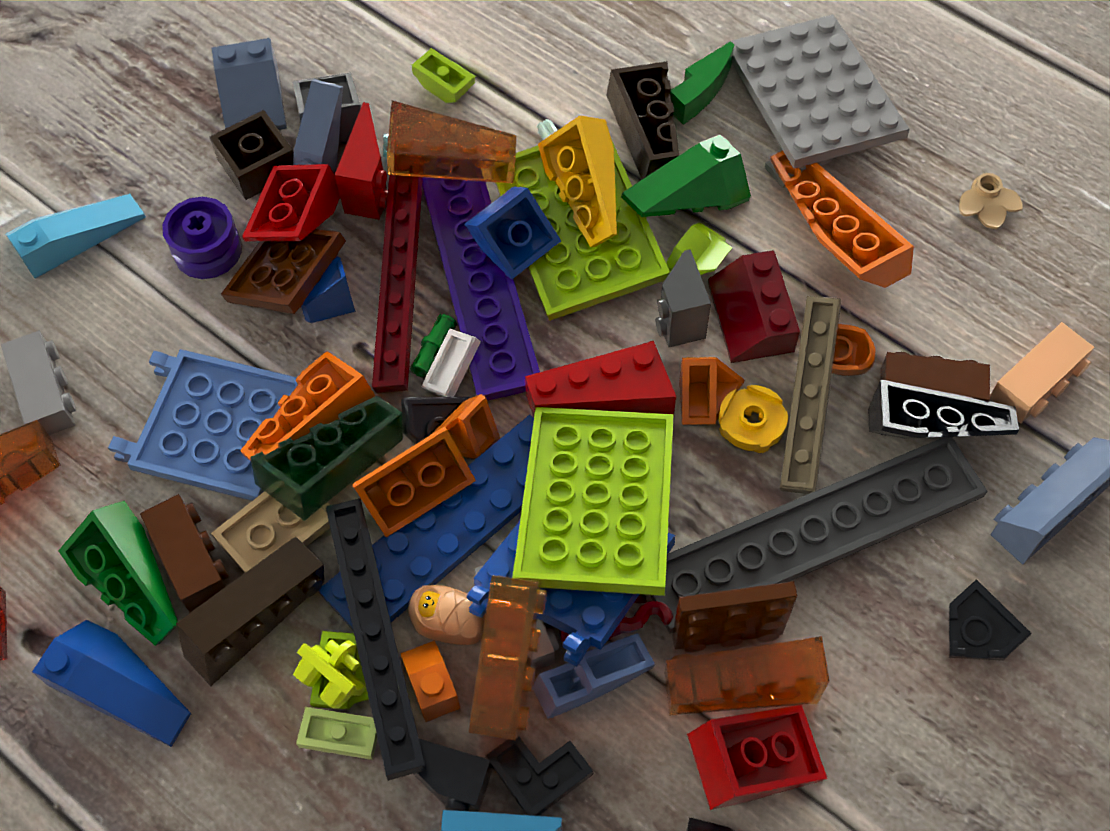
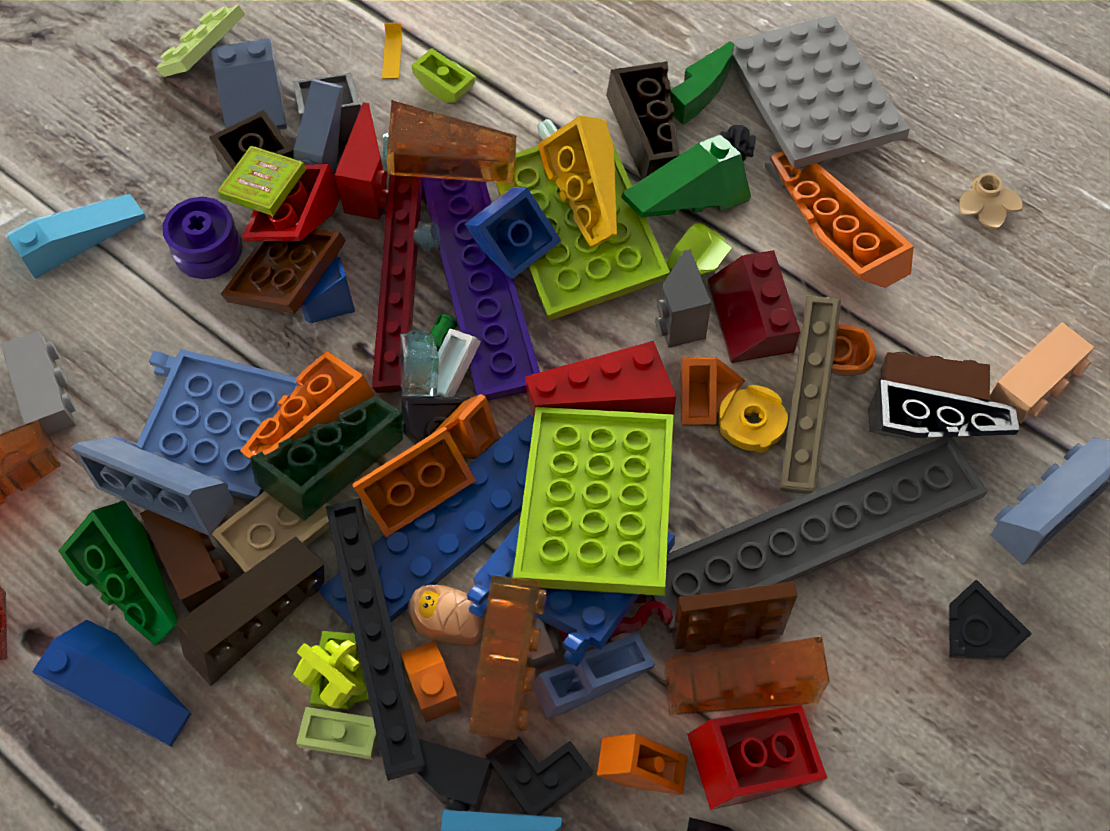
none -> sand blue slope [71,437,235,536]
none -> yellowish green plate [156,5,246,77]
none -> lime tile [217,146,306,216]
none -> yellow piece [382,23,402,79]
none -> clear light blue slope [400,330,439,396]
none -> clear light blue plate [413,221,440,252]
none -> orange slope [597,734,687,795]
none -> black gear [720,125,756,162]

